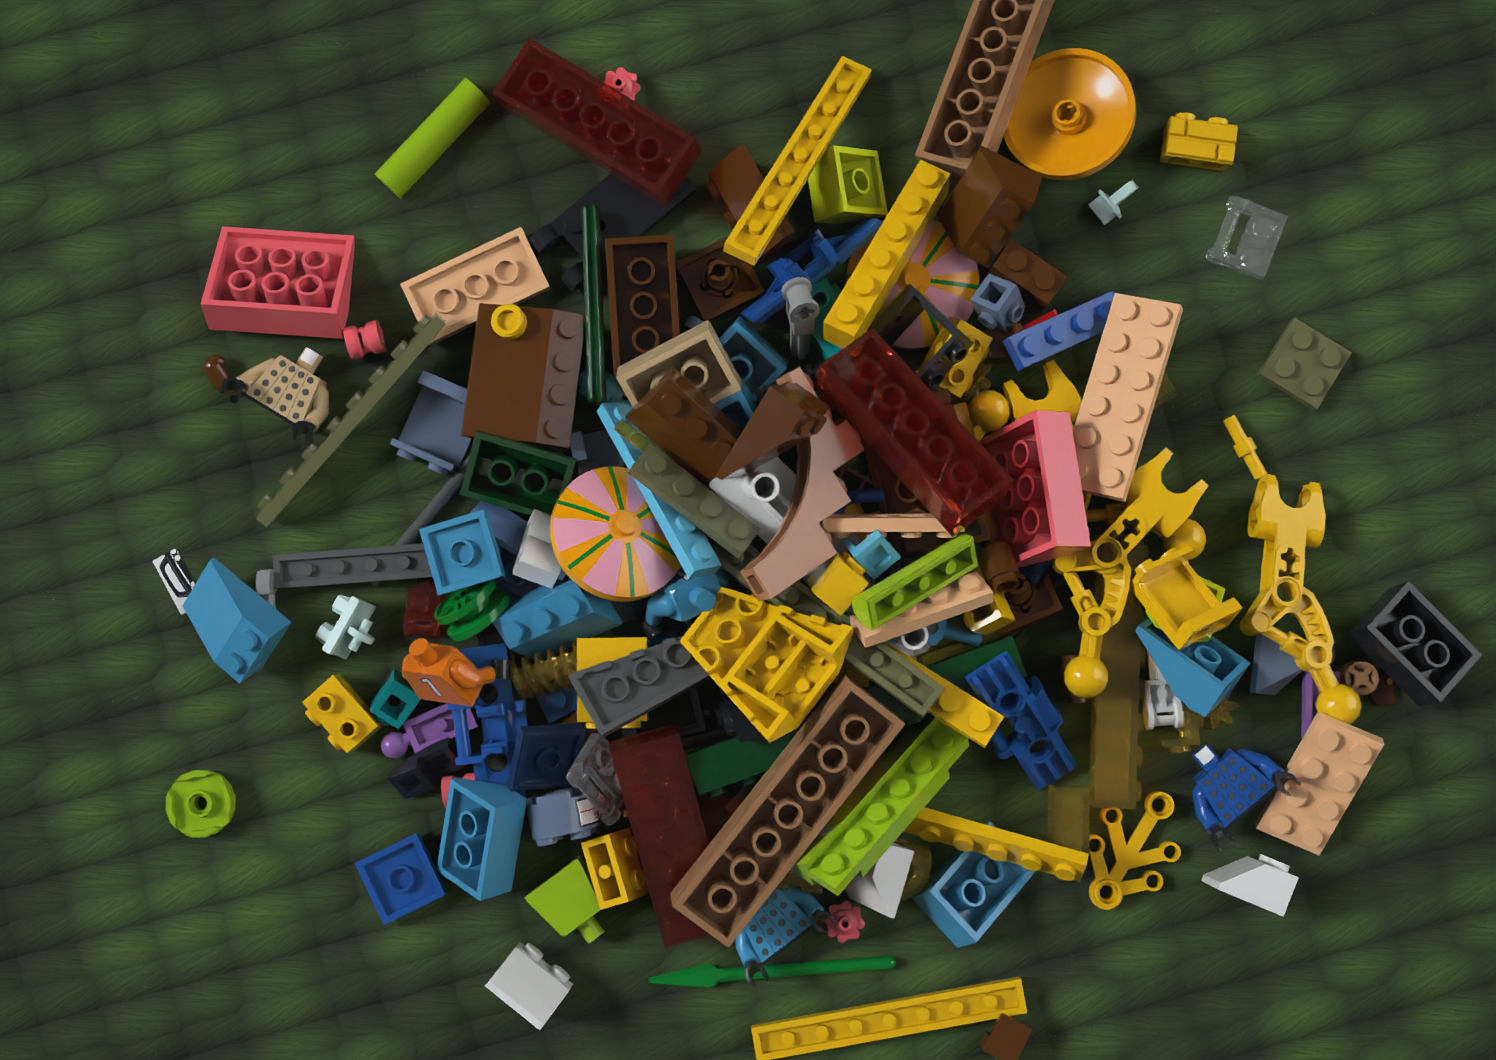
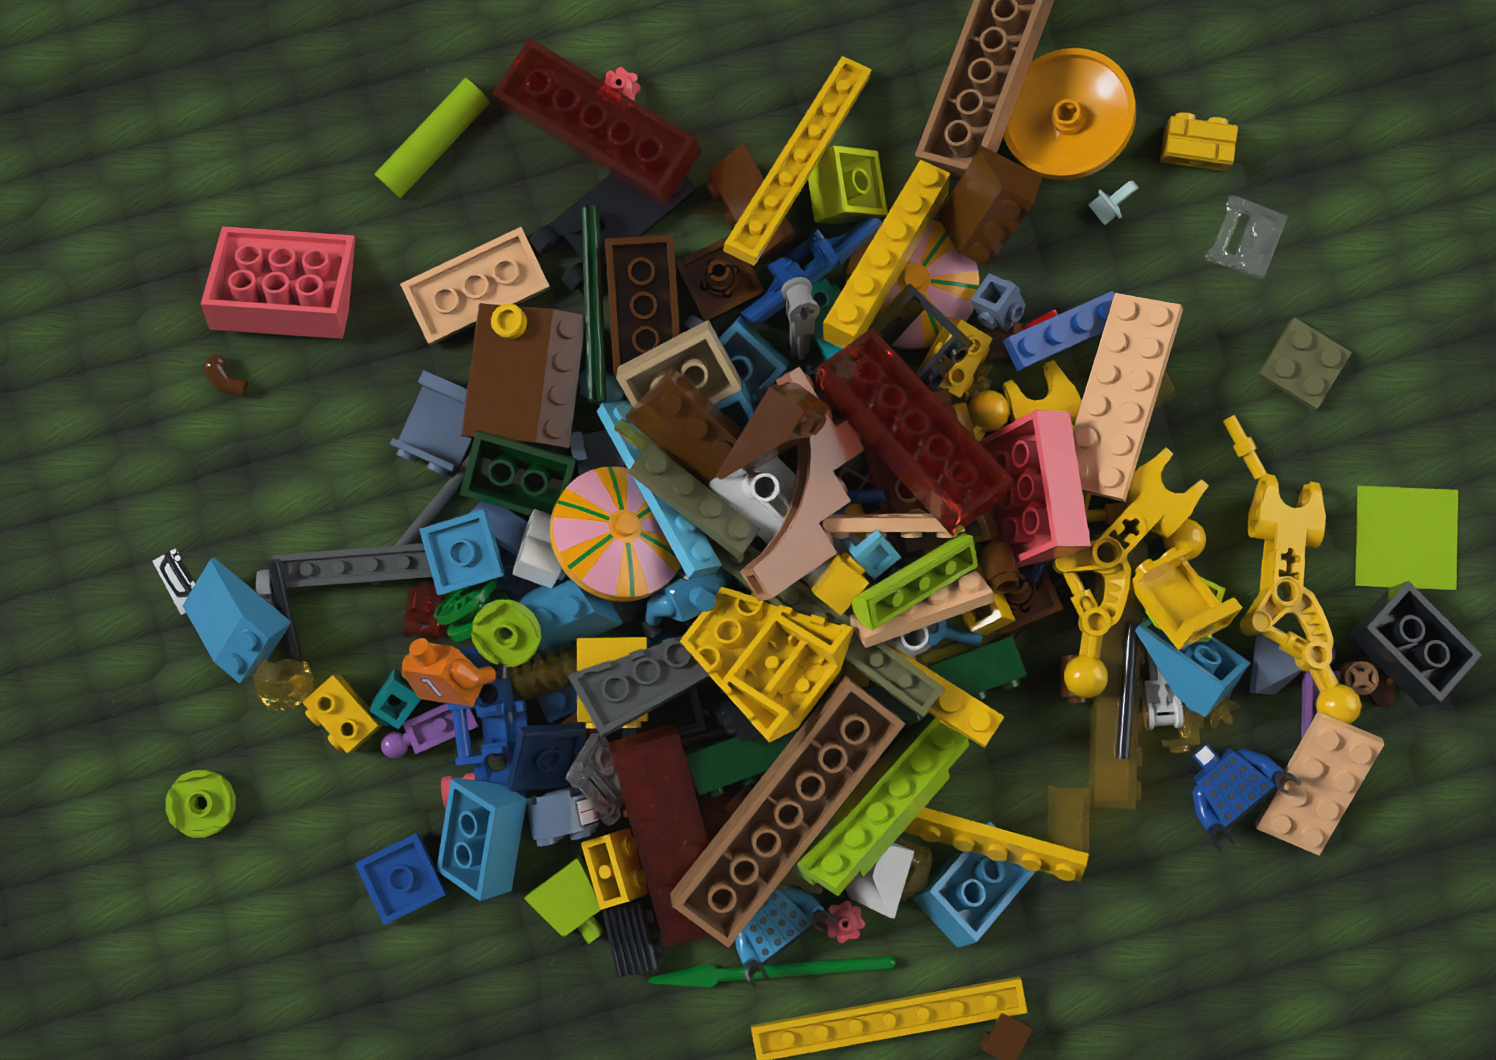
tan torso [220,347,329,445] -> none
olive plate [256,312,446,527] -> none
light aqua hips [315,595,376,659] -> none
coral wheel [343,319,386,360] -> none
black slope [387,737,465,799] -> none
white slope [485,942,573,1030] -> none
blue piece [965,651,1078,792] -> none
reddish brown brick [988,239,1067,311] -> none
yellow plant [1083,791,1181,910] -> none
white slope [1201,854,1299,917] -> none
none -> clear yellow hair [252,658,315,711]
none -> black bar [266,559,303,660]
none -> lime plate [471,600,542,667]
none -> black brick [602,897,663,978]
none -> black bar [1116,620,1139,759]
none -> lime piece [1355,486,1458,590]

